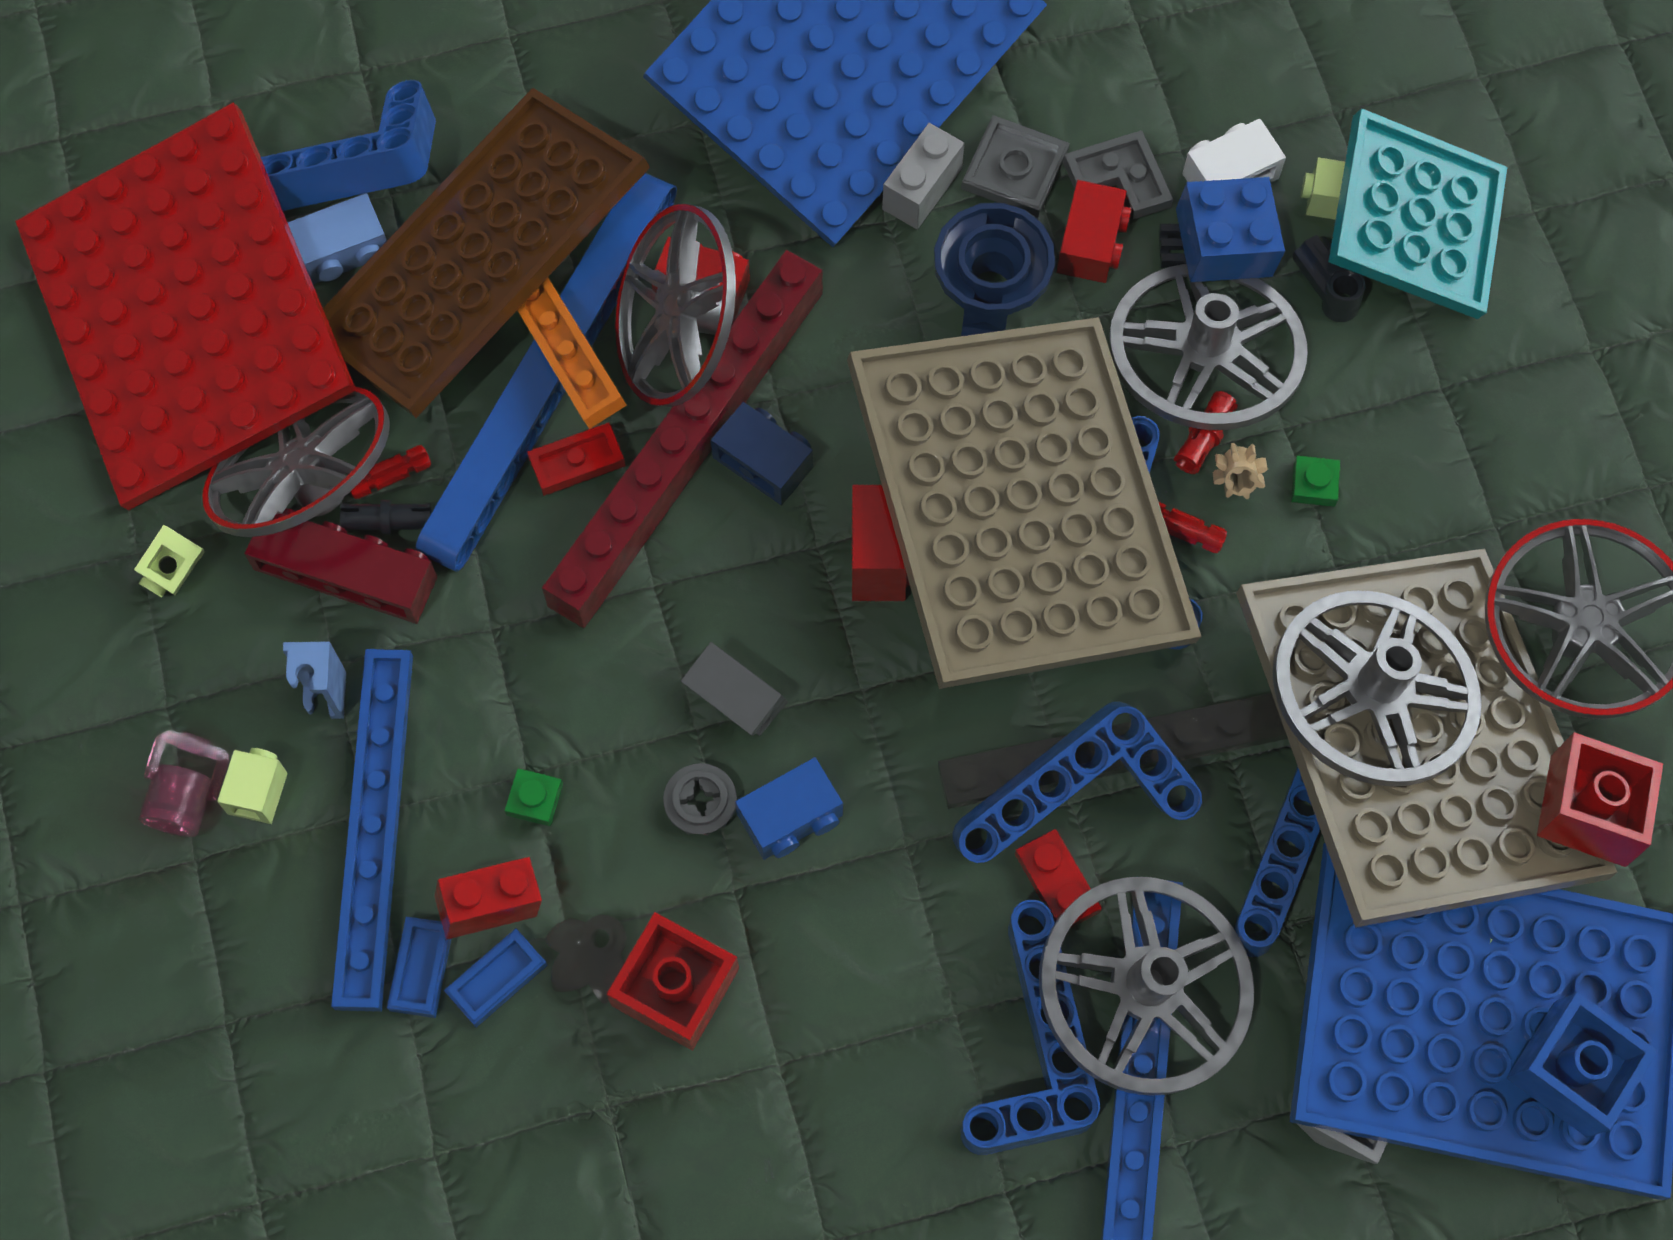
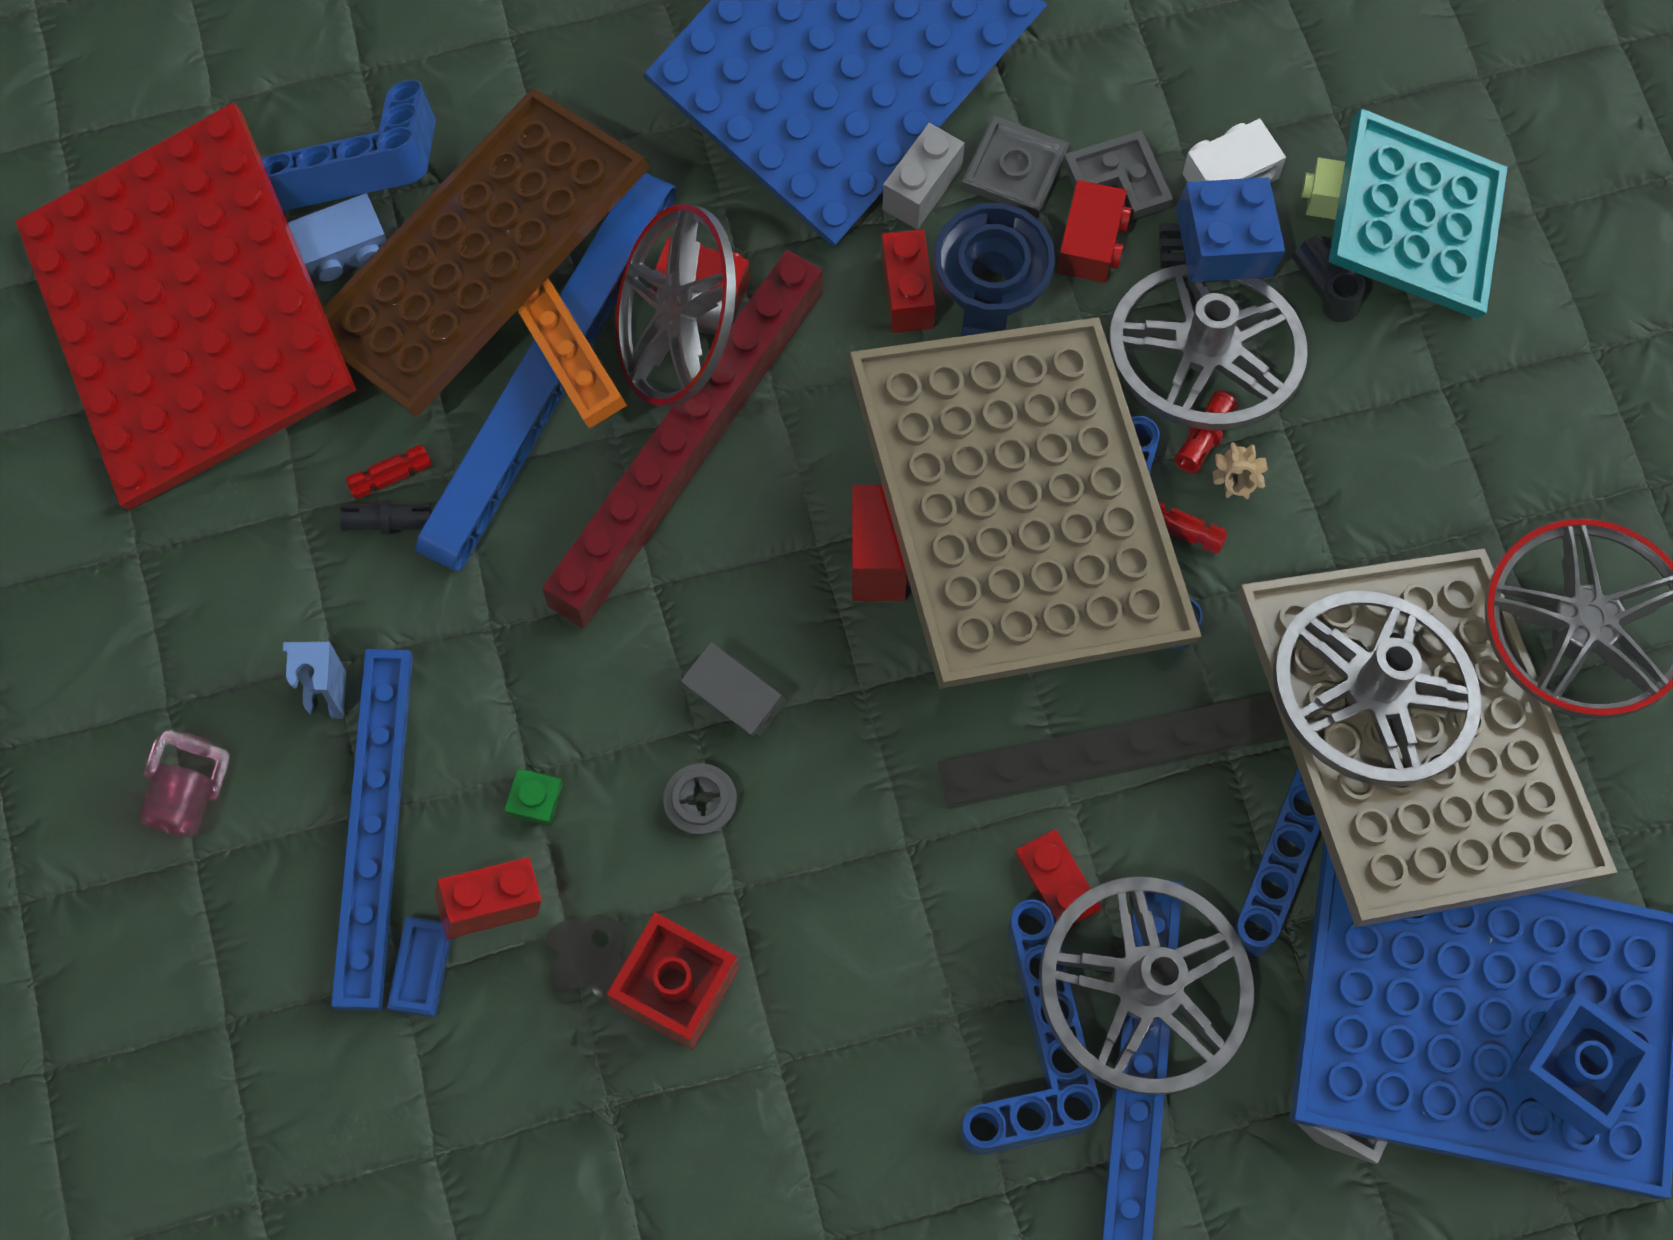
yellowish green brick [134,525,205,598] -> none
flat silver wheel [202,387,390,537] -> none
yellowish green brick [217,748,288,824] -> none
dark red brick [244,508,437,624] -> none
blue tile [444,928,548,1028] -> none
red plate [527,422,626,496] -> none
dark blue brick [711,402,813,506] -> none
blue brick [735,757,843,860] -> none
blue beam [953,701,1202,863] -> none
green plate [1291,455,1340,507] -> none
red brick [1537,732,1663,867] -> none
none -> red brick [881,229,935,333]

